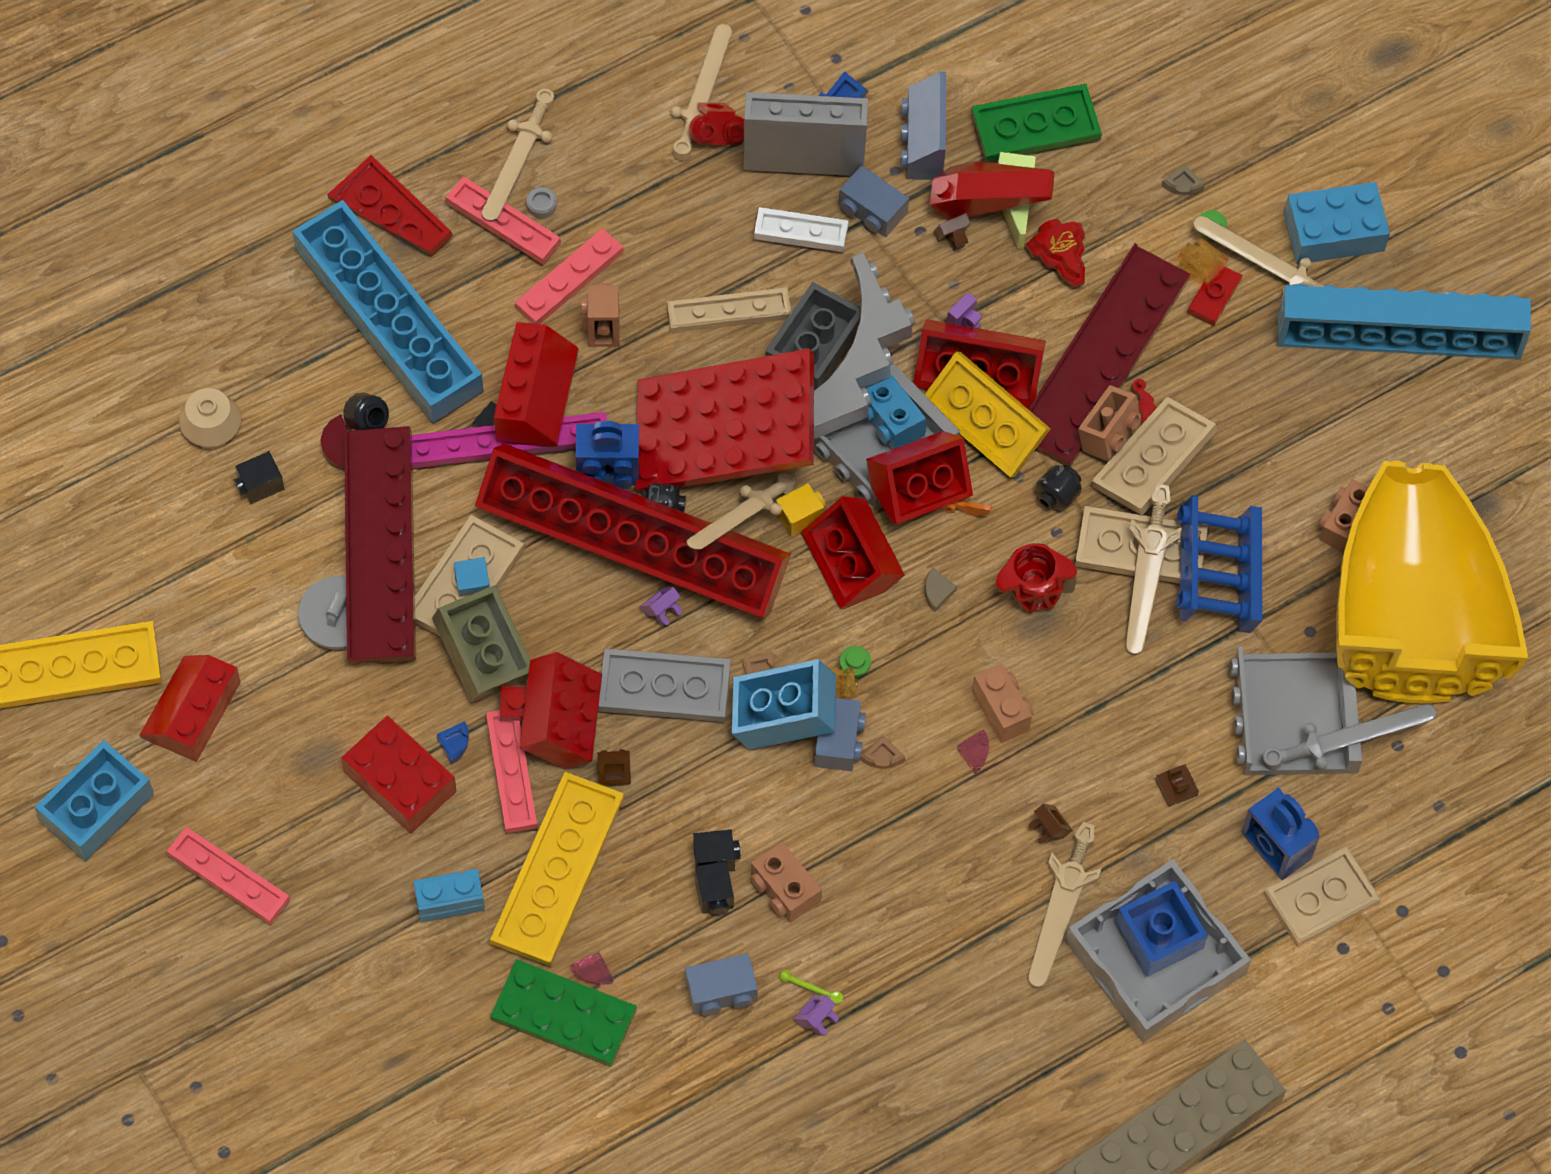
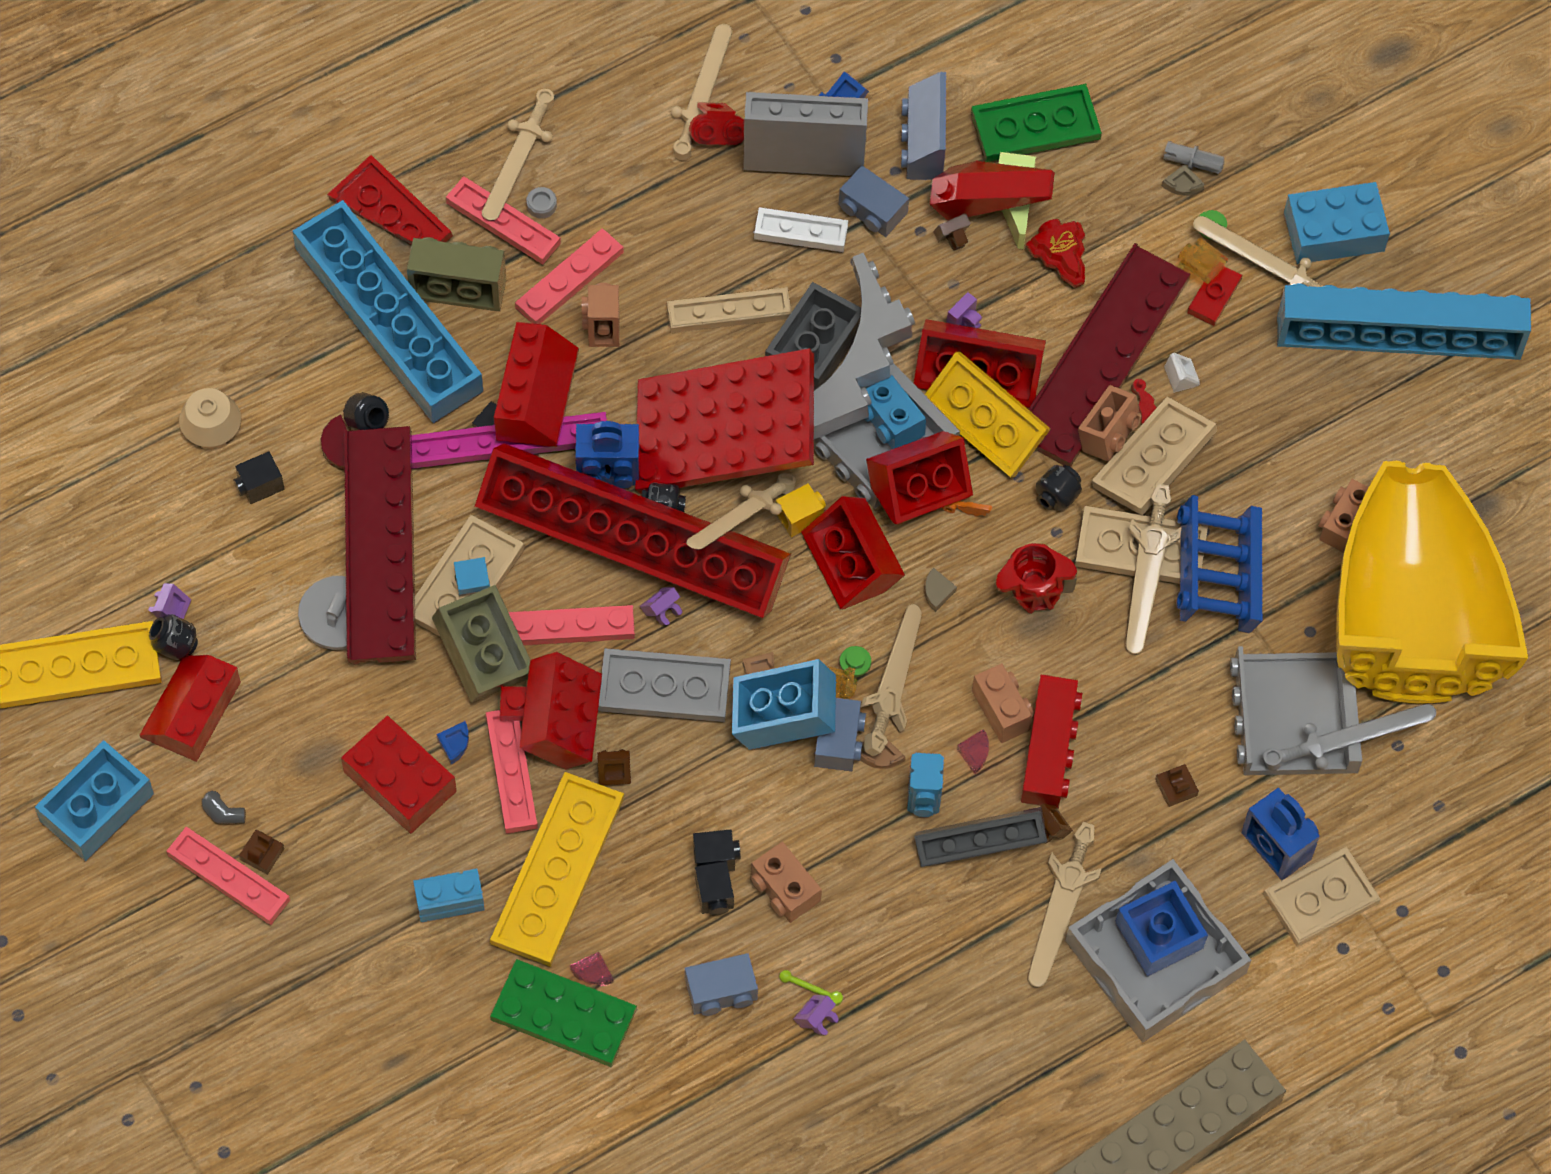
none -> medium lavender tile [149,583,191,619]
none -> black head [149,614,198,661]
none -> dark grey arm [202,791,246,824]
none -> reddish brown tile [239,829,285,875]
none -> olive brick [407,237,506,312]
none -> coral plate [508,605,635,645]
none -> tan sword [861,604,921,756]
none -> dark azure brick [907,753,944,817]
none -> dark grey slope [914,807,1047,867]
none -> red brick [1021,674,1083,808]
none -> light grey axle [1163,141,1224,173]
none -> white slope [1164,353,1200,393]

